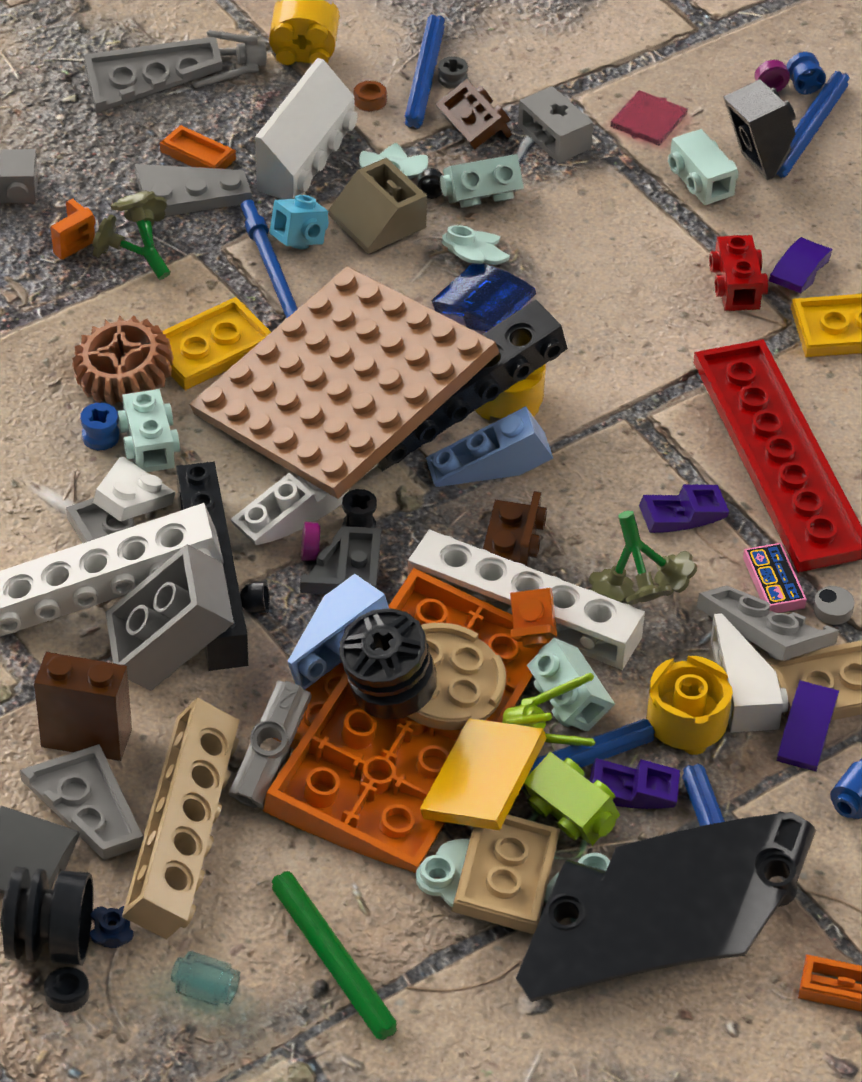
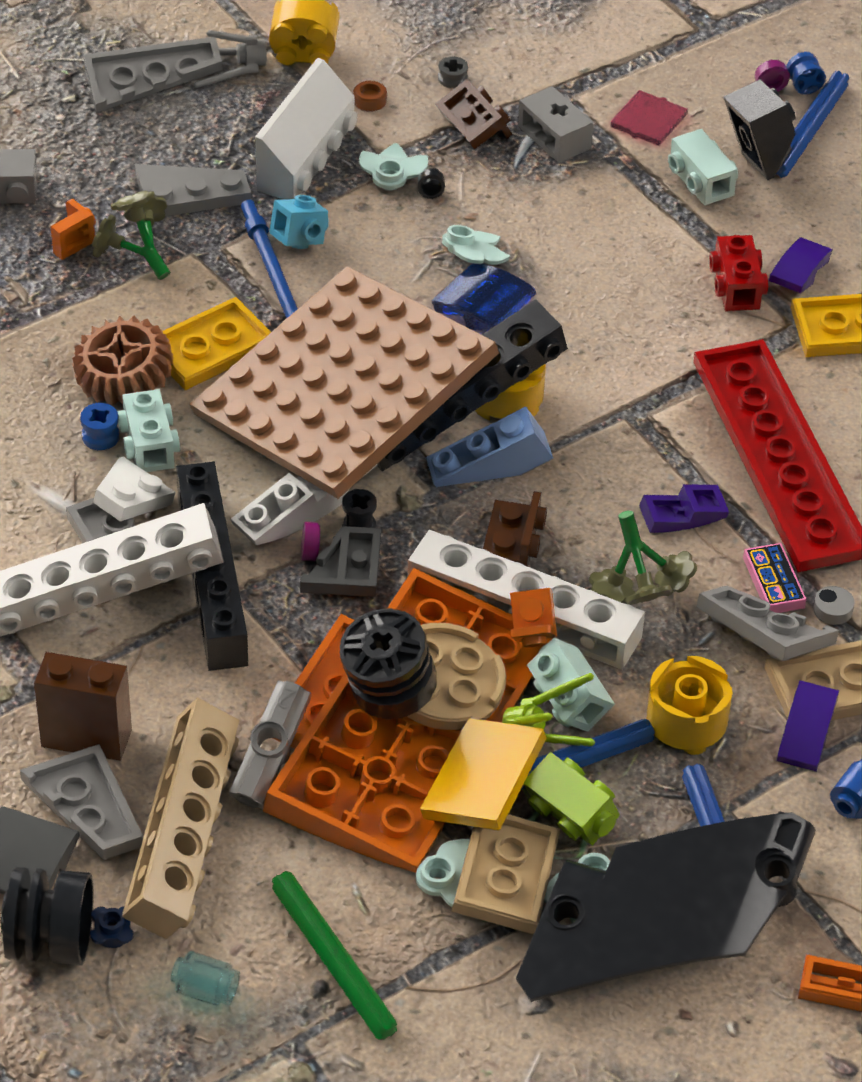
black tile [44,967,90,1013] -> none
light grey brick [106,544,234,691] -> none
orange tile [160,125,236,169] -> none
black hinge [240,581,270,614] -> none
light blue slope [287,574,389,689] -> none
dark tan slope [328,157,427,254] -> none
blue axle [405,14,445,128] -> none
light aqua brick [440,154,524,208] -> none
dark purple slope [589,758,680,809] -> none
white slope [711,613,788,733] -> none

